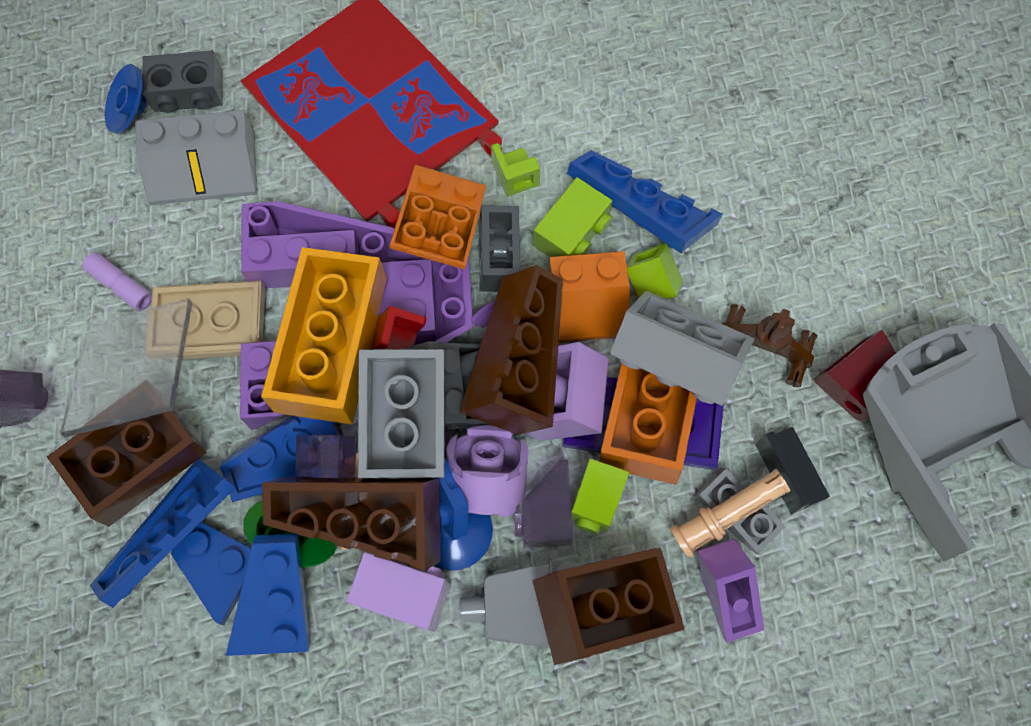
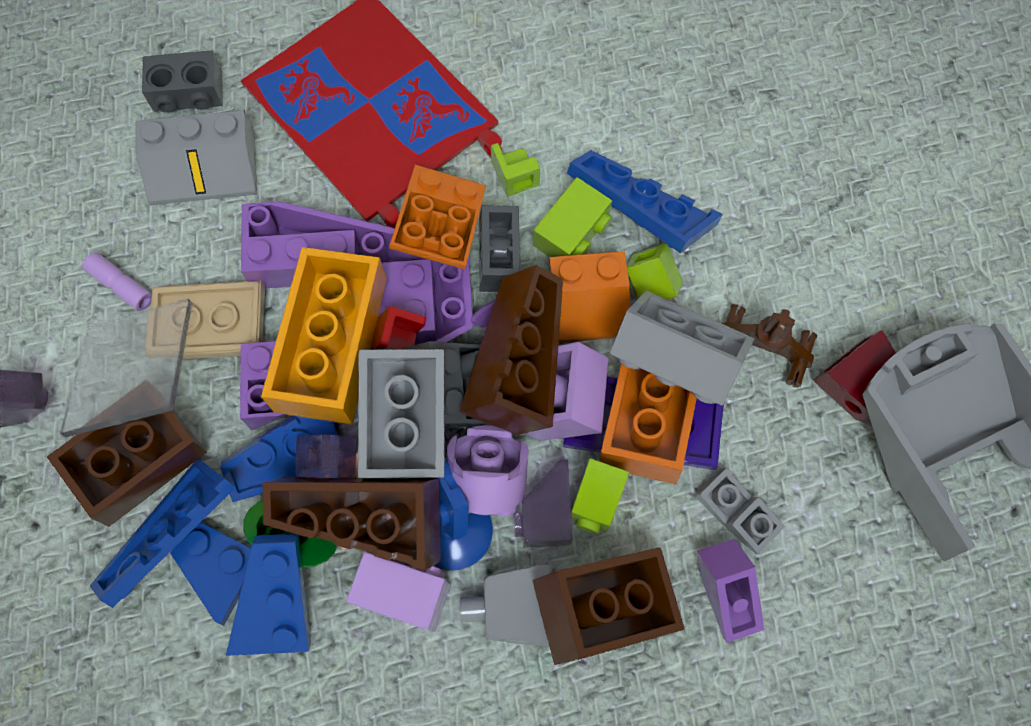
blue dish [105,64,146,134] -> none
light nougat pin [670,469,791,559] -> none
black panel [755,427,830,515] -> none

